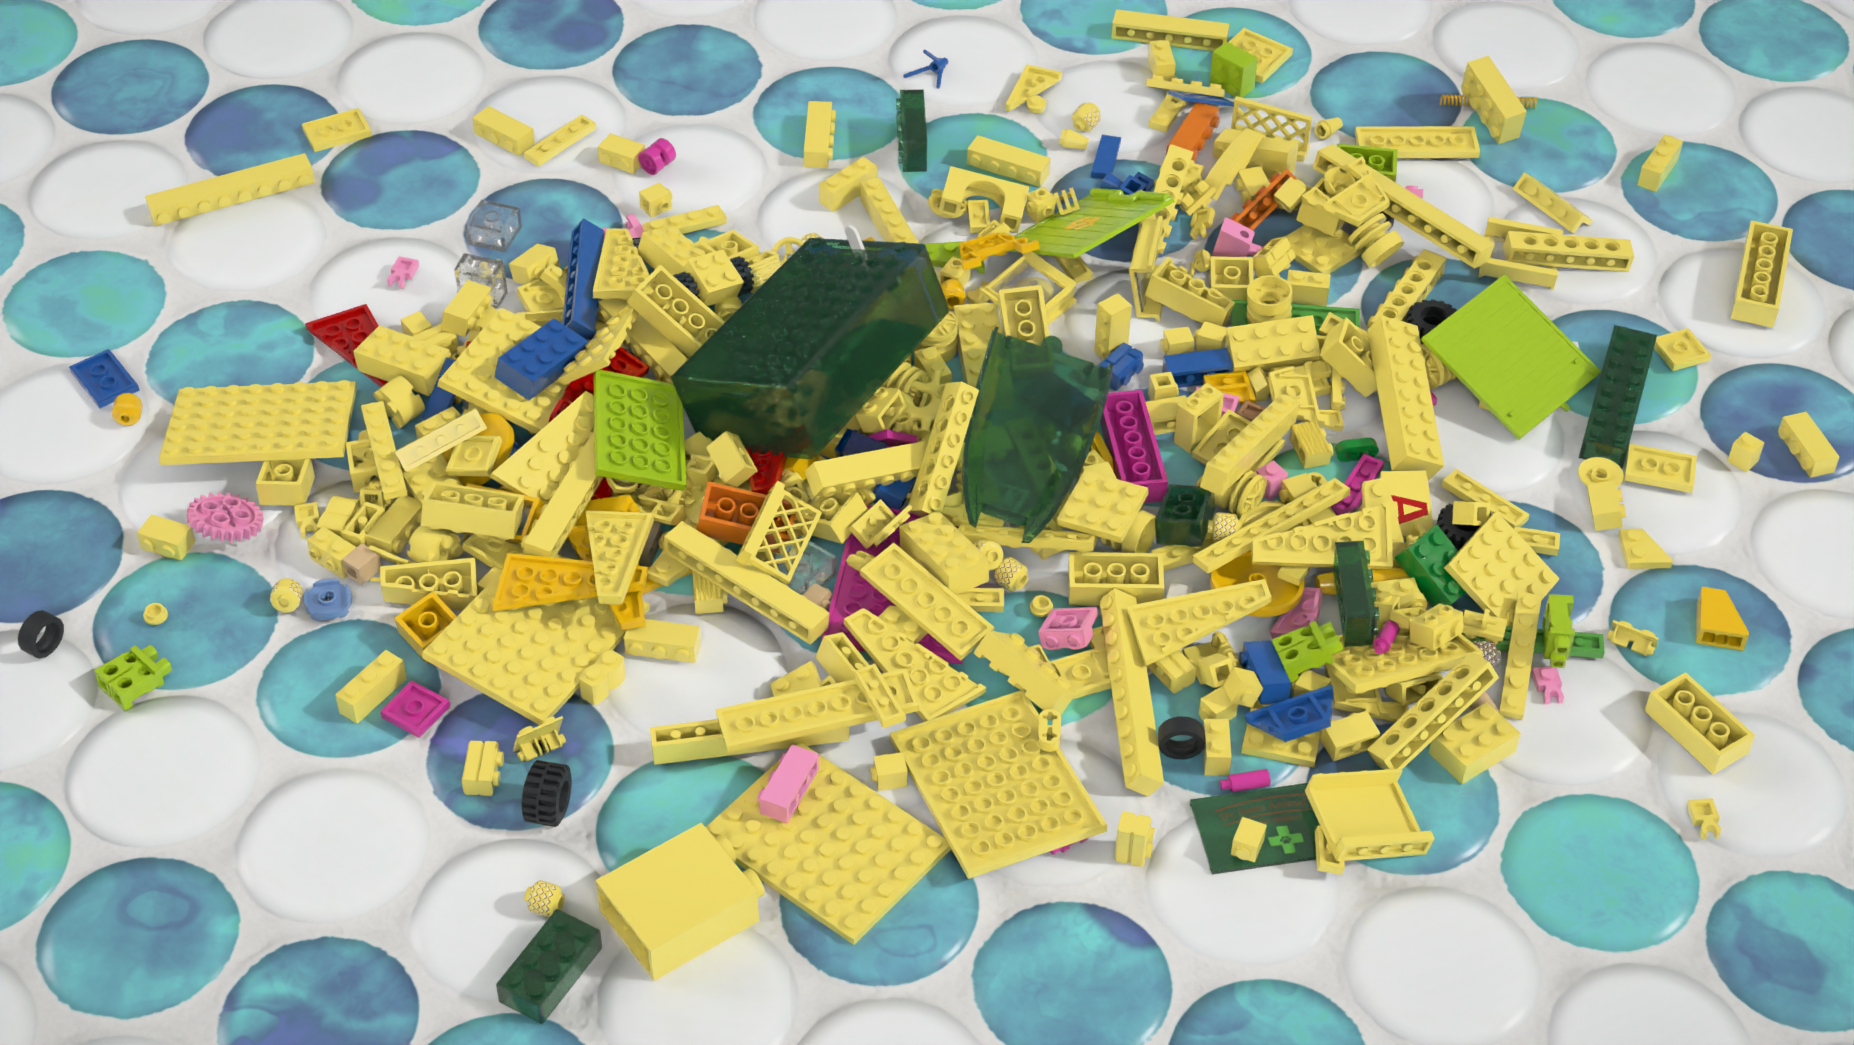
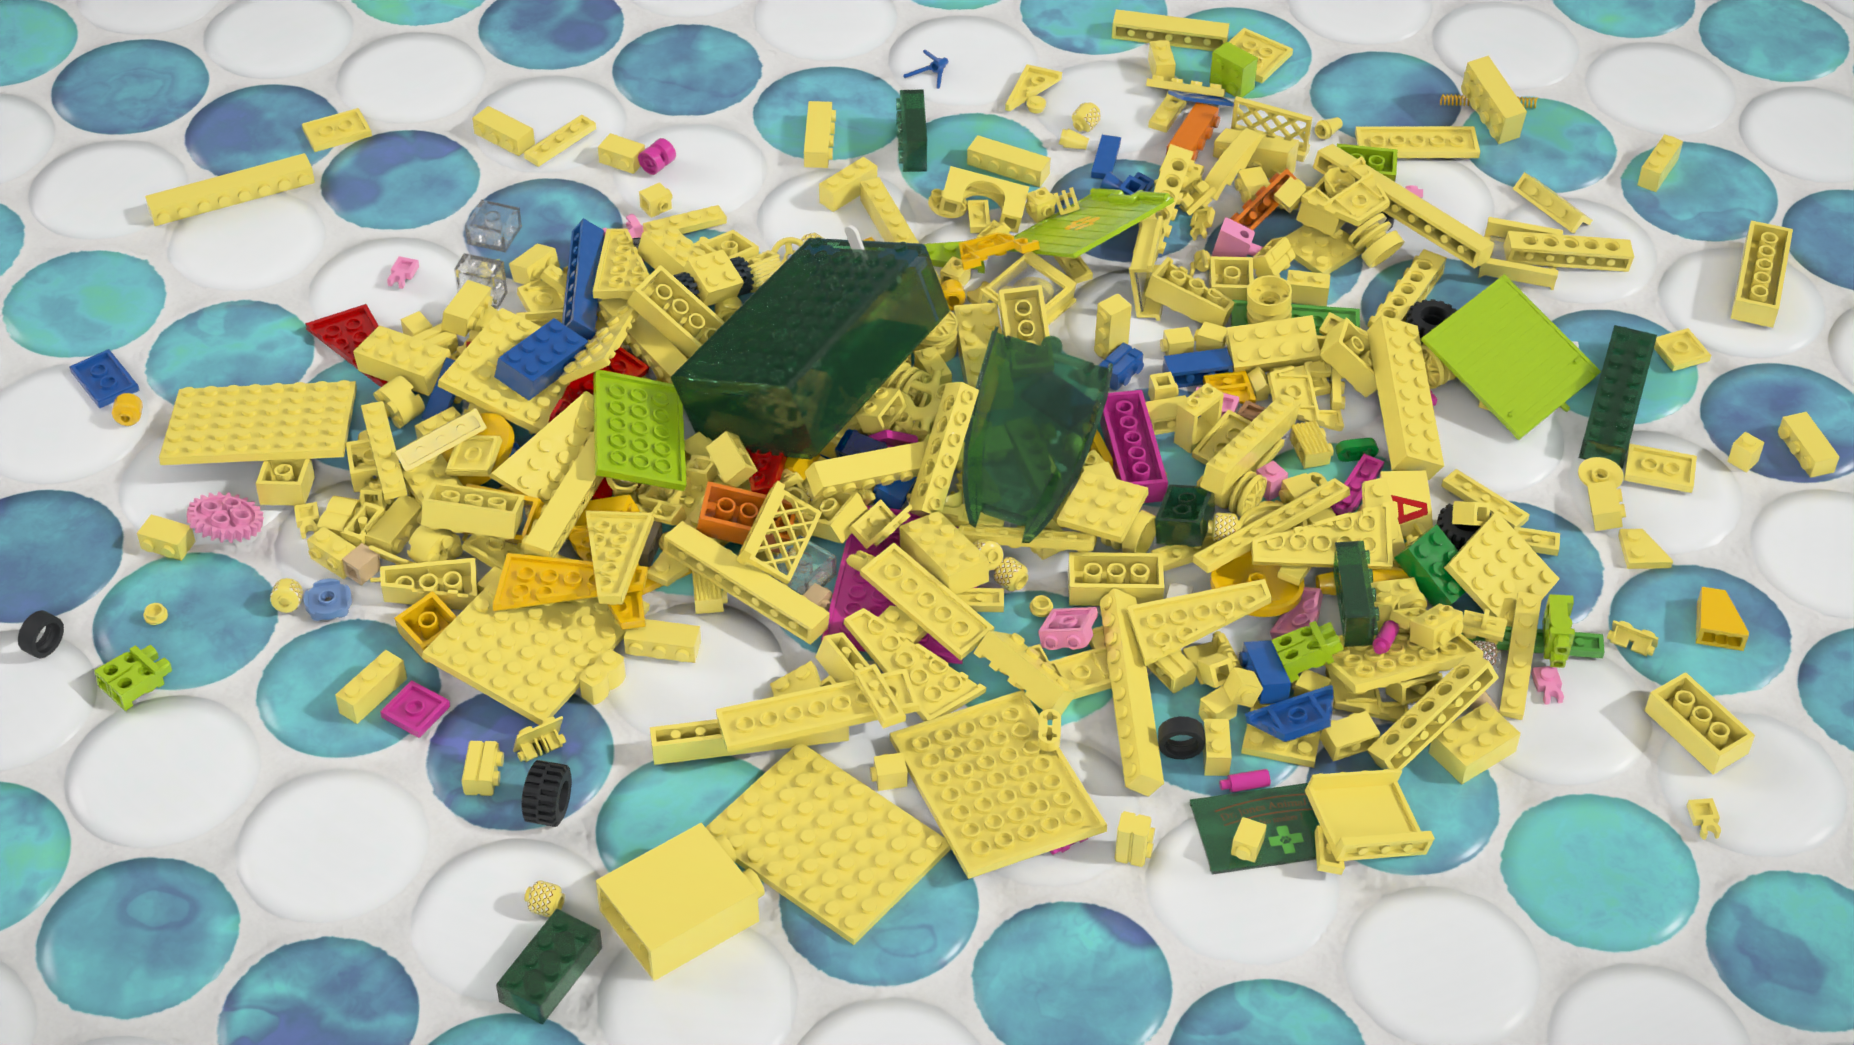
bright pink brick [757,744,819,823] -> none

